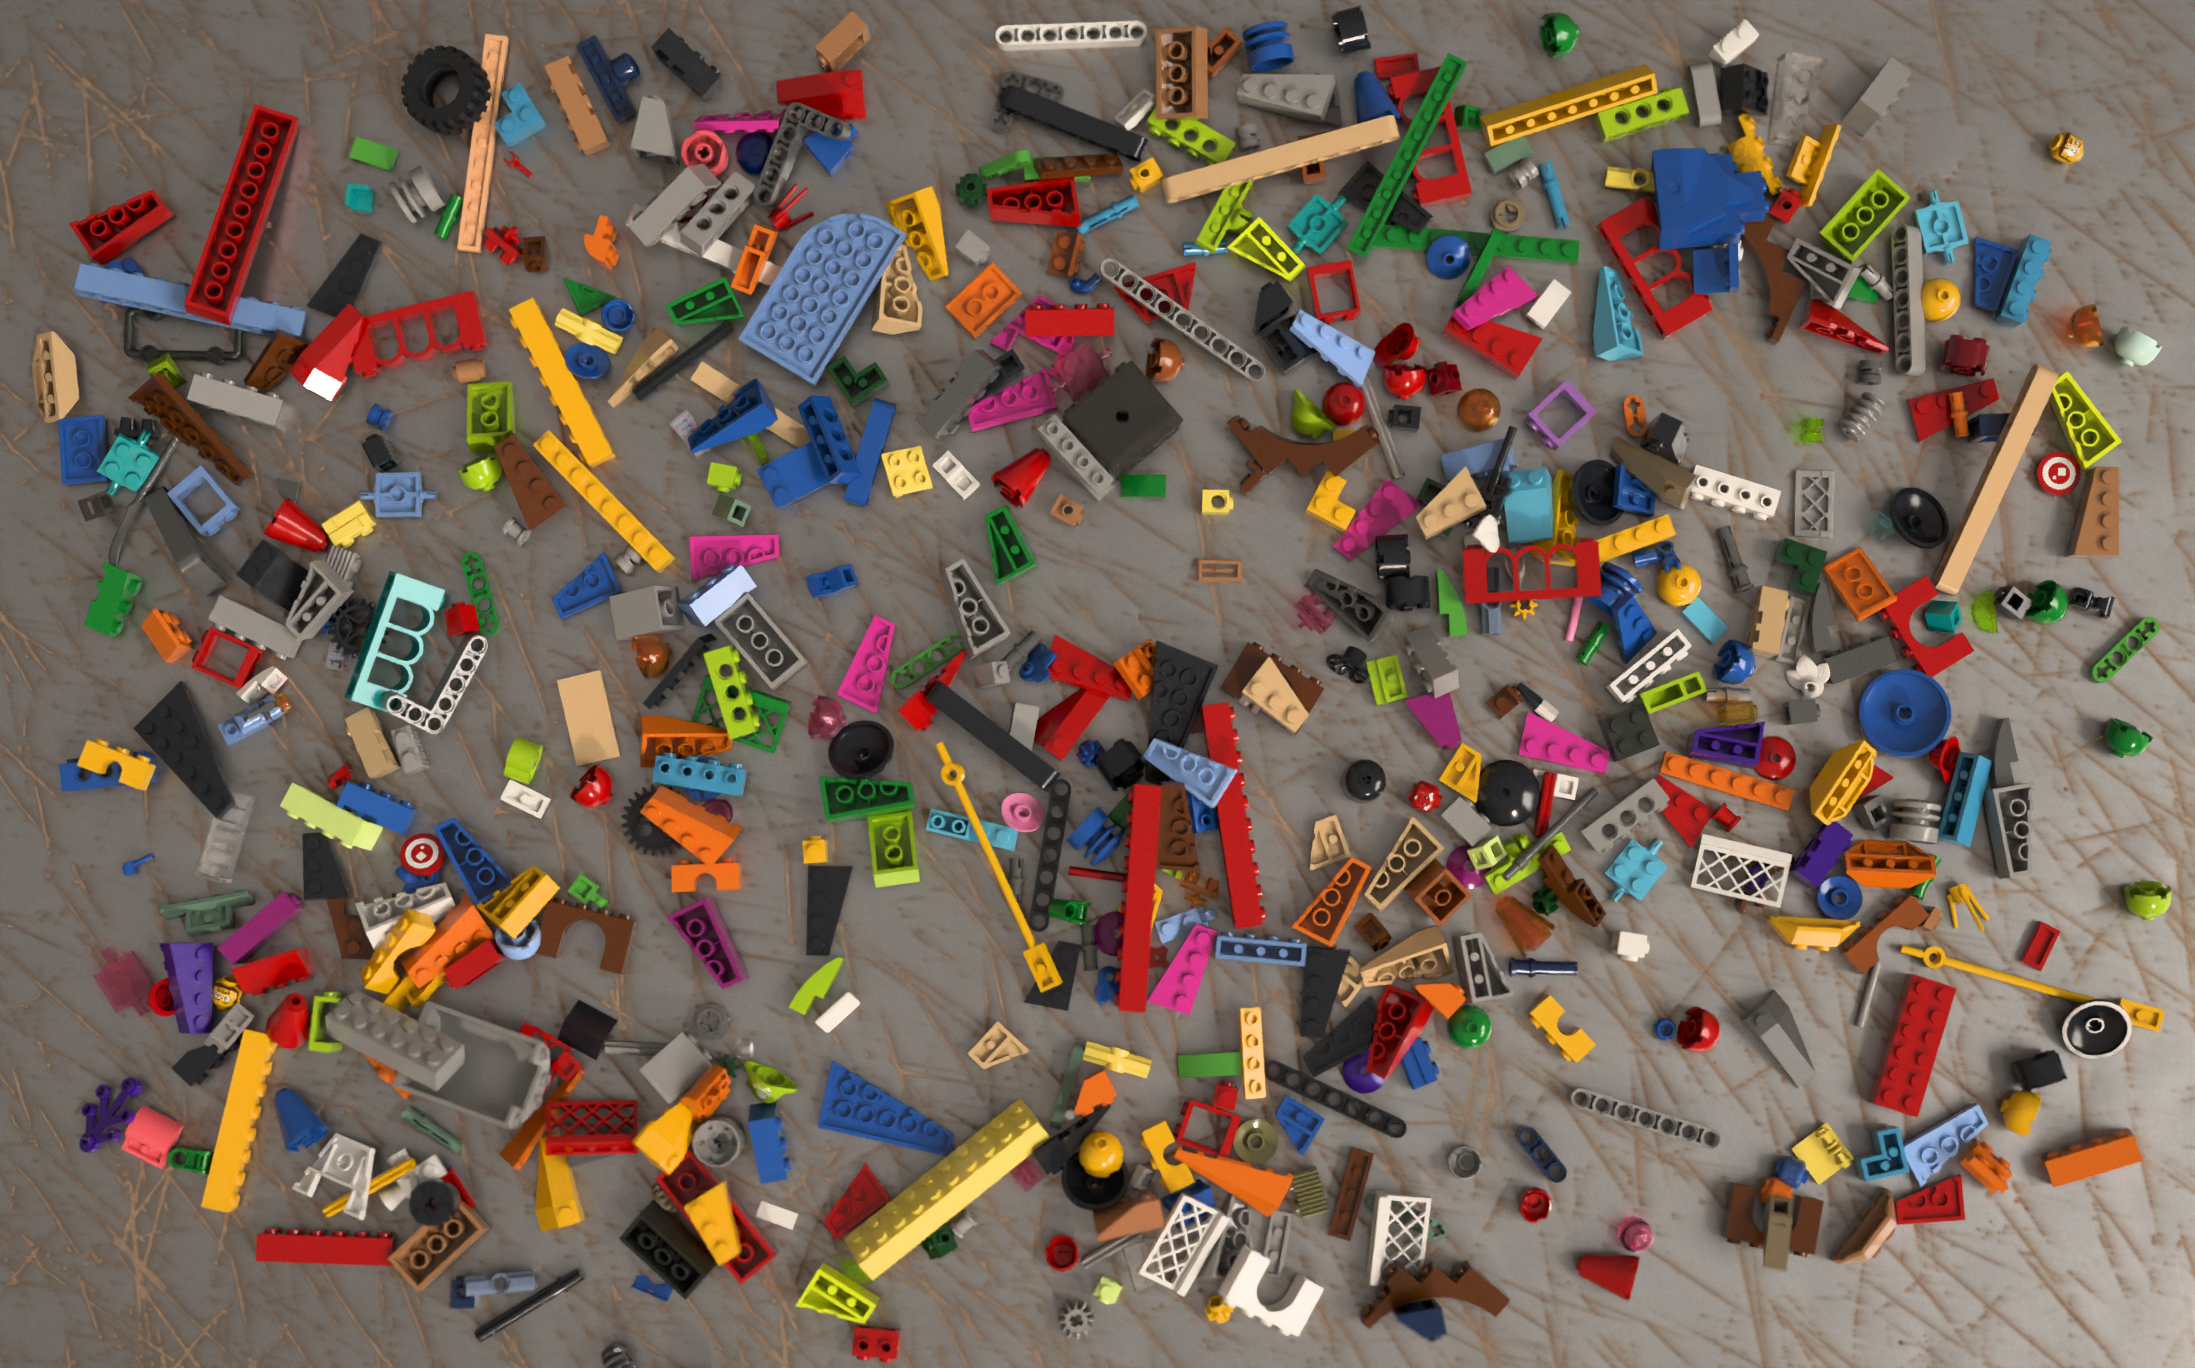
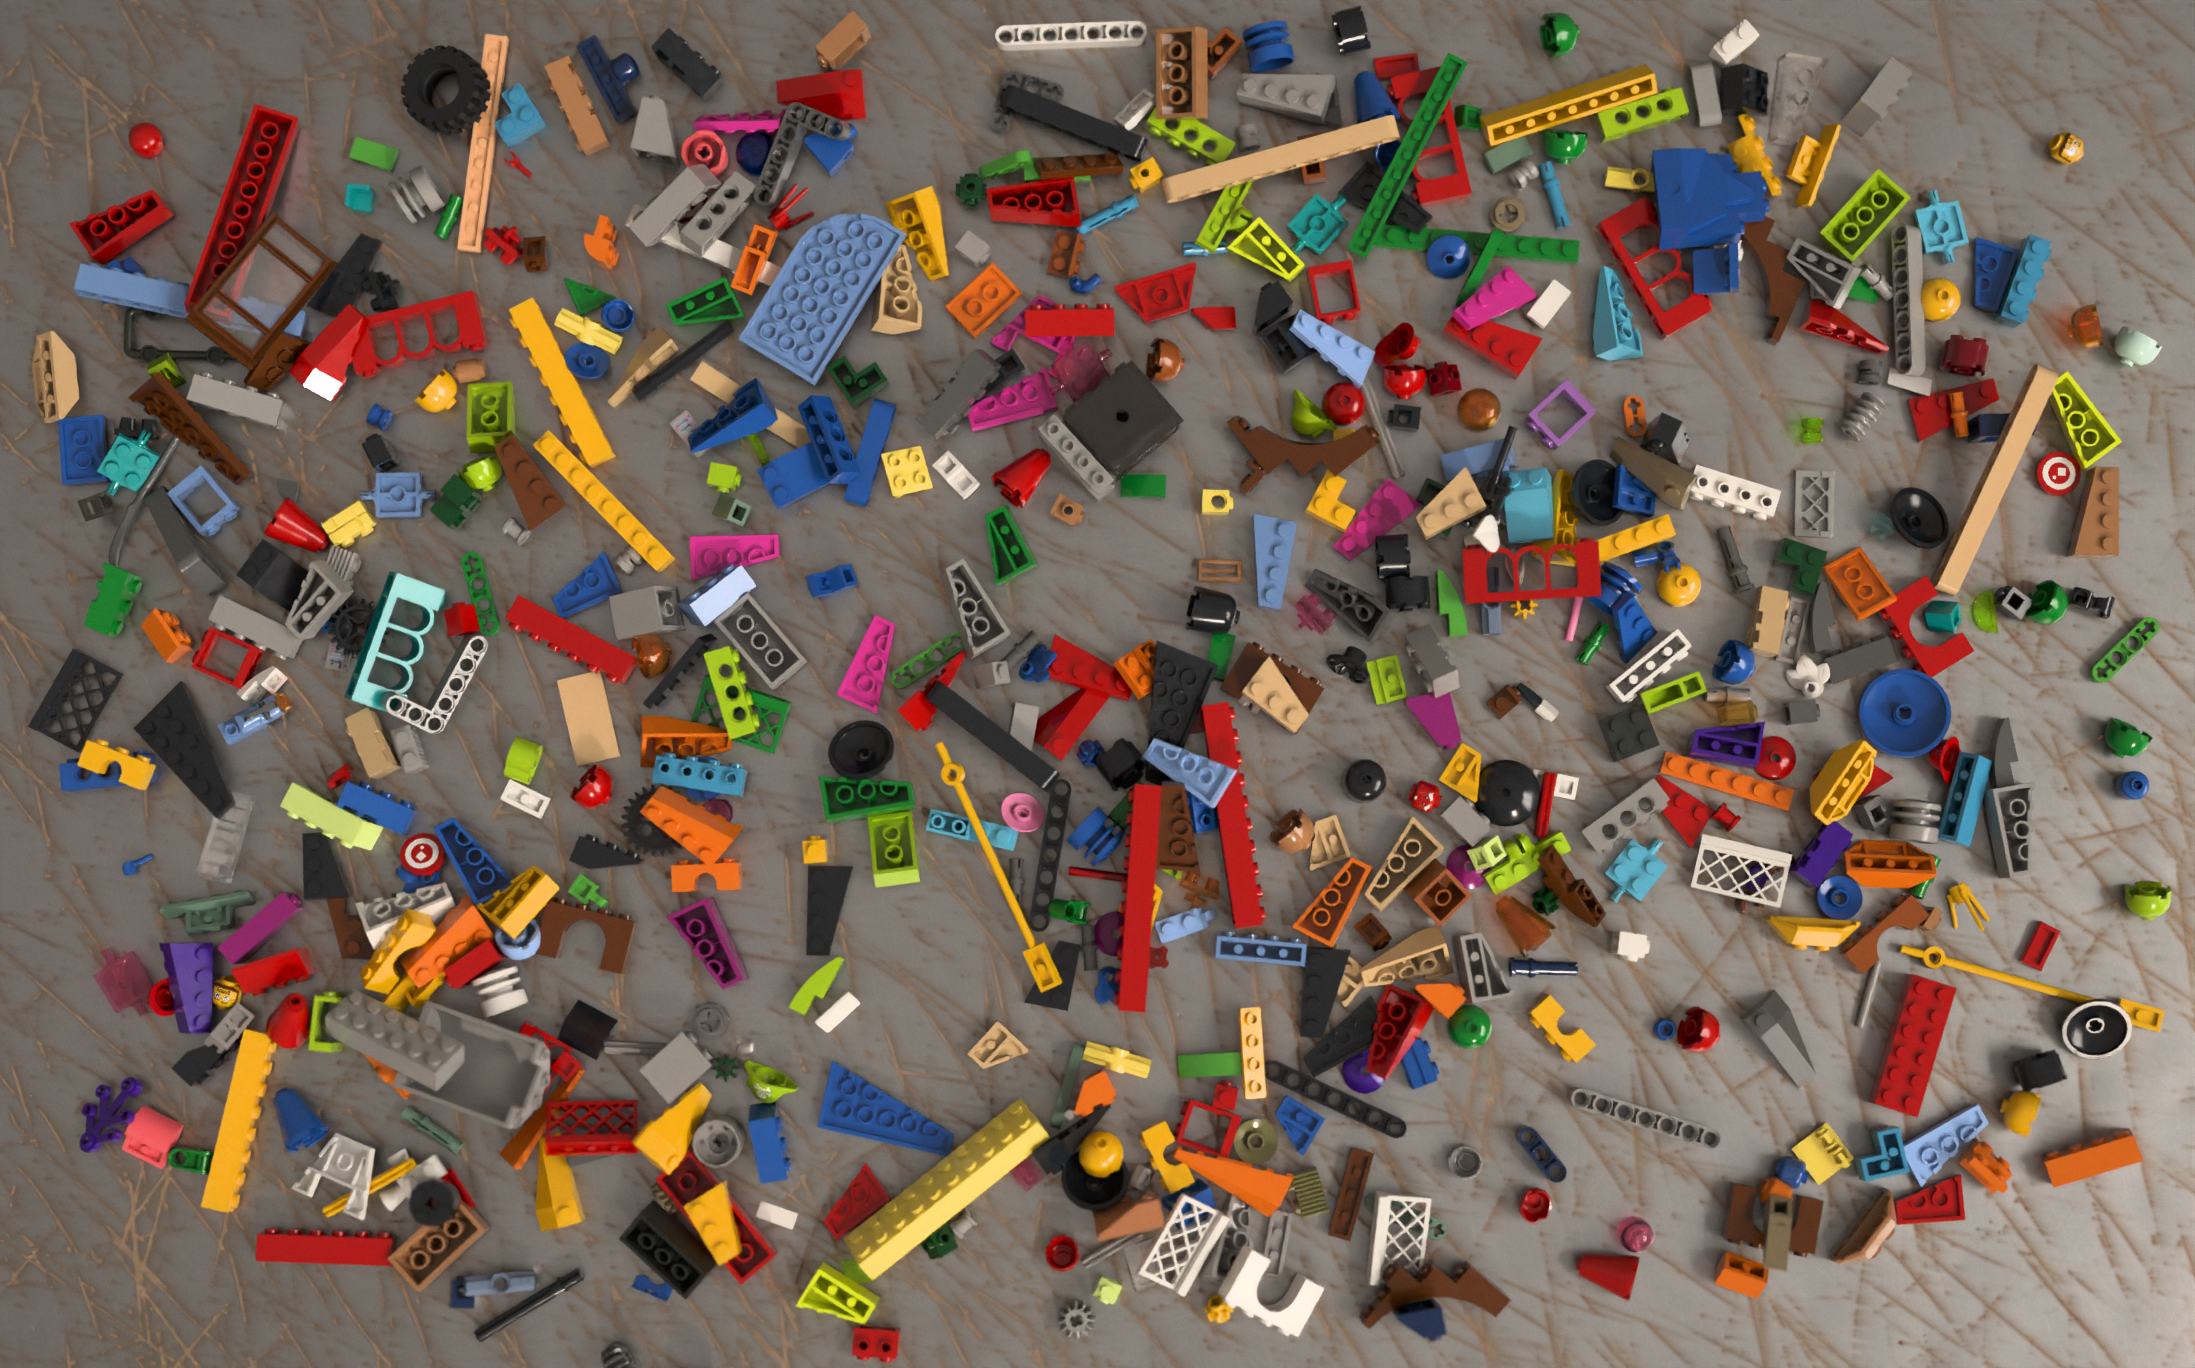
orange brick [682,1064,731,1124] -> none
clear pink cylinder [808,695,846,740] -> none
light grey beam [1099,258,1265,381] -> none
dark pink wing [1147,923,1218,1015] -> none
dark grey bar [1501,788,1598,881] -> none
dark pink wing [1518,711,1610,774] -> none
medium azure tile [1681,597,1729,644] -> none
red brick [1769,187,1803,224] -> none
none -> black fence [28,649,124,752]
none -> red hair [128,122,164,159]
none -> piece [185,212,339,371]
none -> black hips [361,270,400,312]
none -> yellow cylinder [414,368,457,412]
none -> dark green brick [430,474,483,530]
none -> white wheel [471,966,529,1018]
none -> red brick [505,595,637,684]
none -> black slope [569,834,644,869]
none -> black cylinder [1185,586,1240,635]
none -> red slope [1191,307,1236,330]
none -> green slope [1207,633,1236,682]
none -> medium blue wedge [1252,514,1297,612]
none -> medium nougat cylinder [1270,809,1314,853]
none -> blue hair [1373,139,1401,171]
none -> green cylinder [1543,130,1588,164]
none -> orange brick [1714,1251,1769,1299]
none -> white sticker [1887,367,1932,396]
none -> blue head [2116,771,2150,800]

